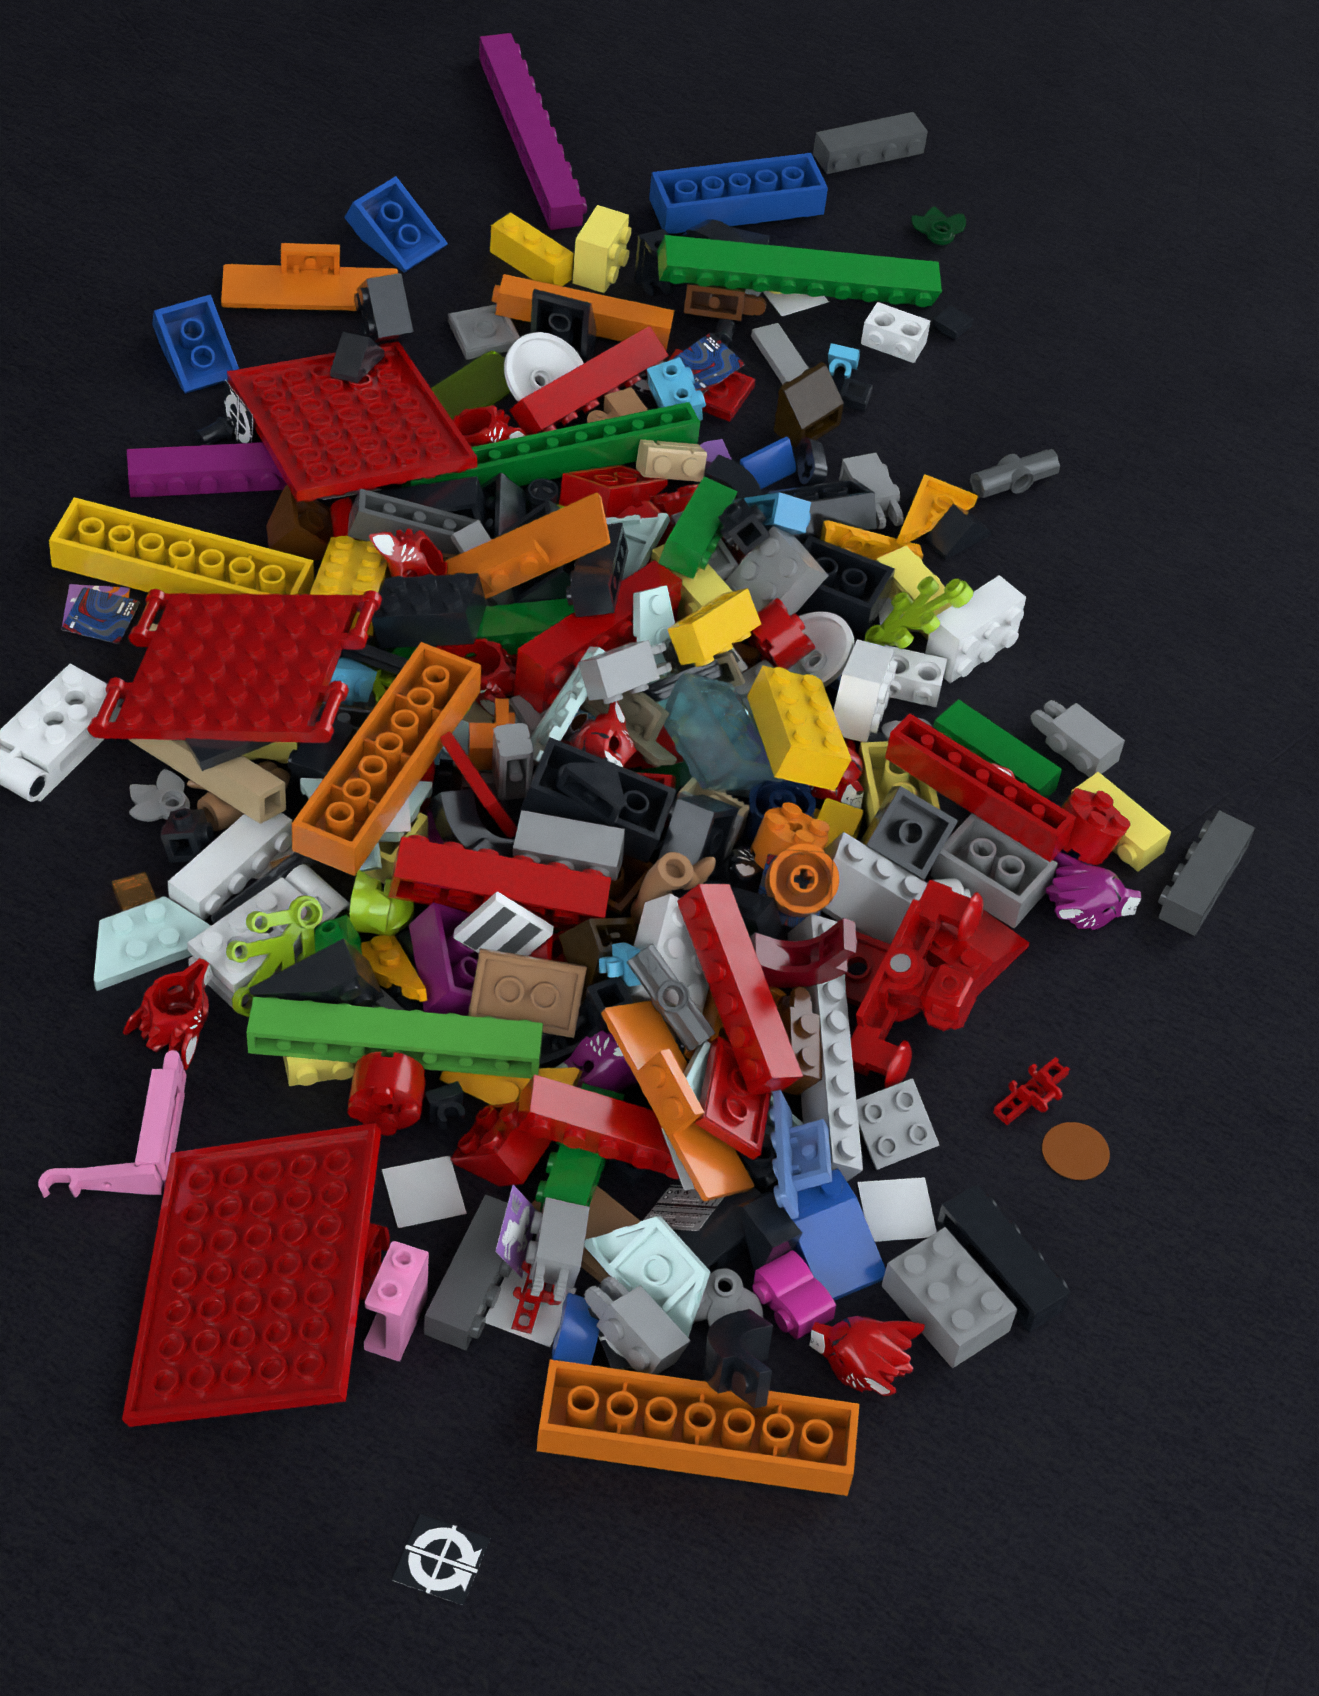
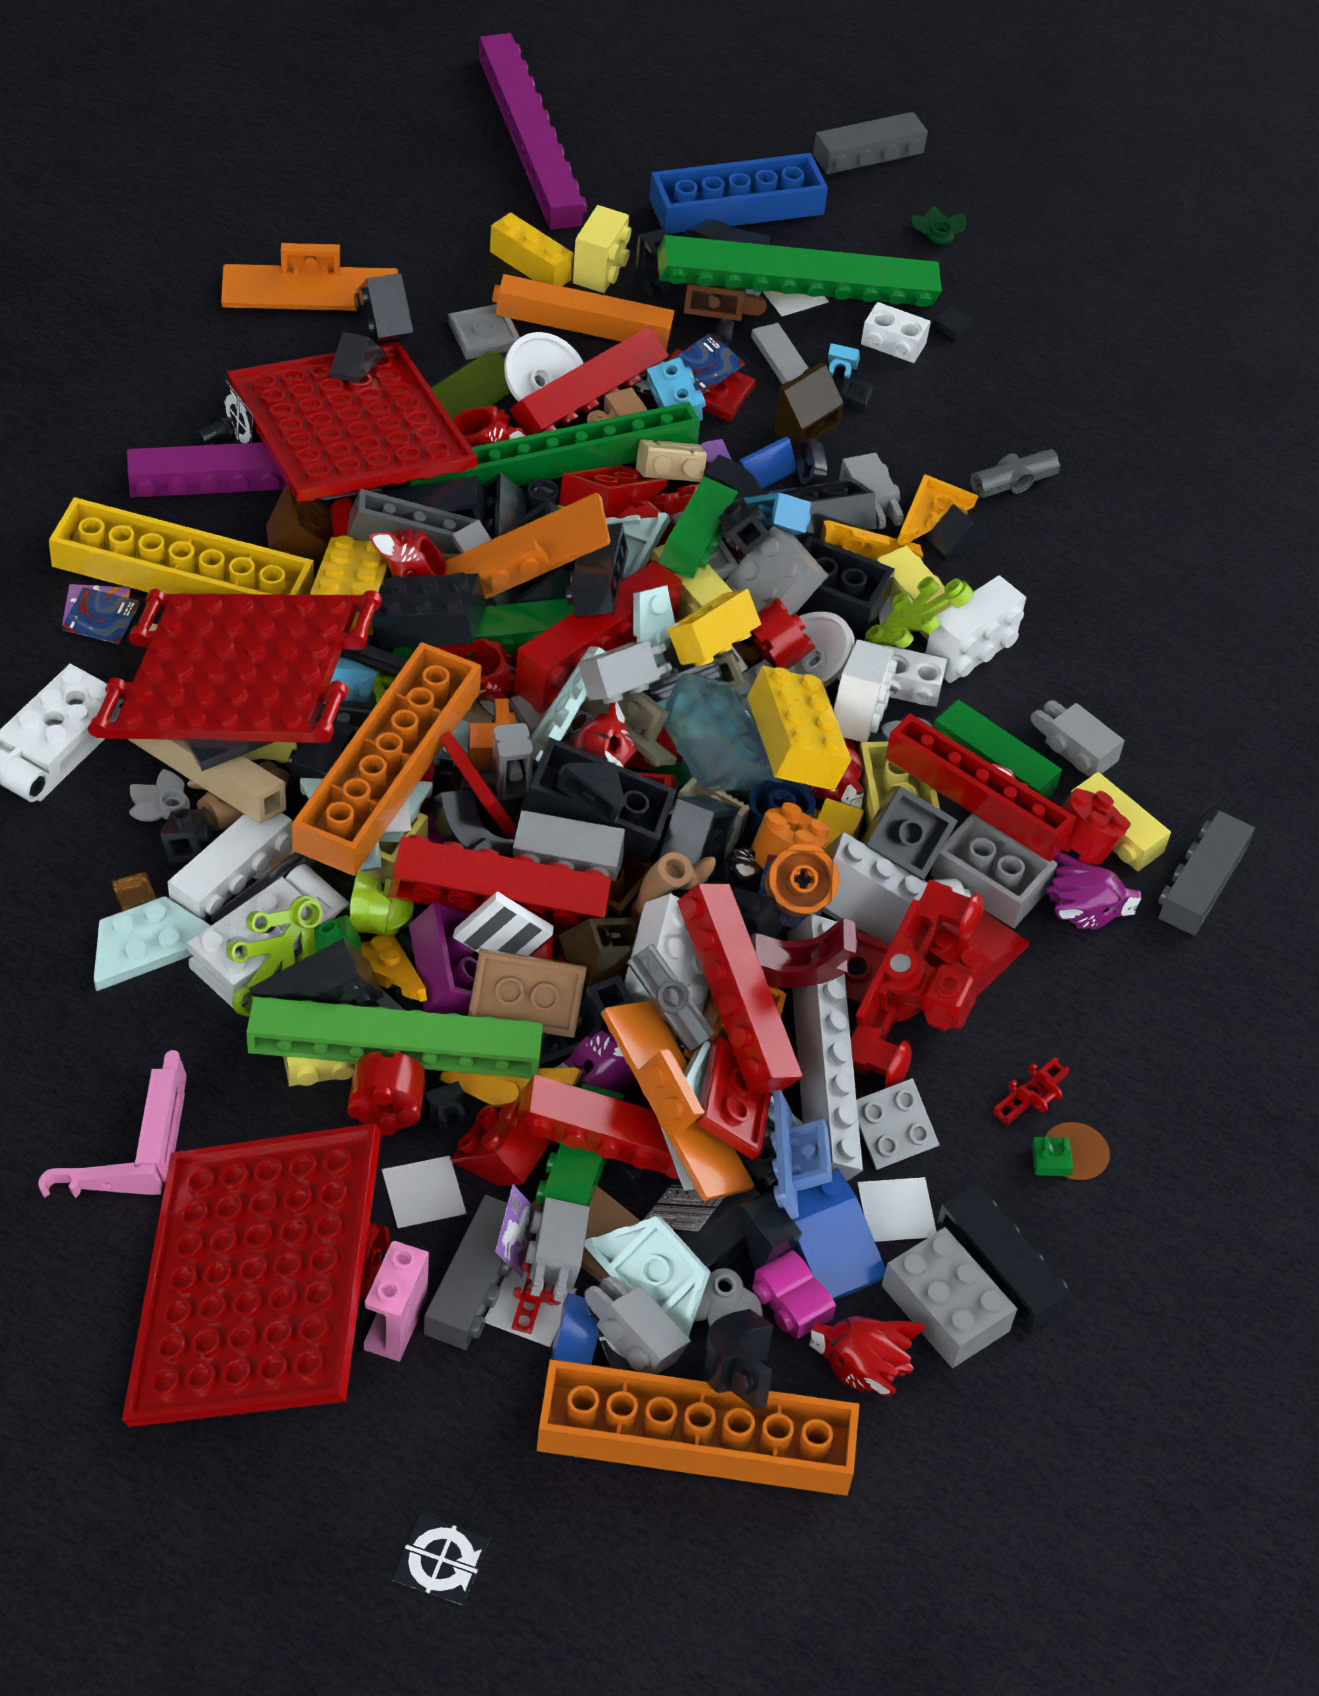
red piece [123,958,213,1070] -> none
blue slope [152,294,239,394] -> none
blue slope [344,176,448,272] -> none
black slope [530,289,597,363] -> none
medium azure tile [599,942,642,987] -> none
reddish brown hinge [777,986,822,1096] -> none
none -> green tile [1032,1137,1073,1176]

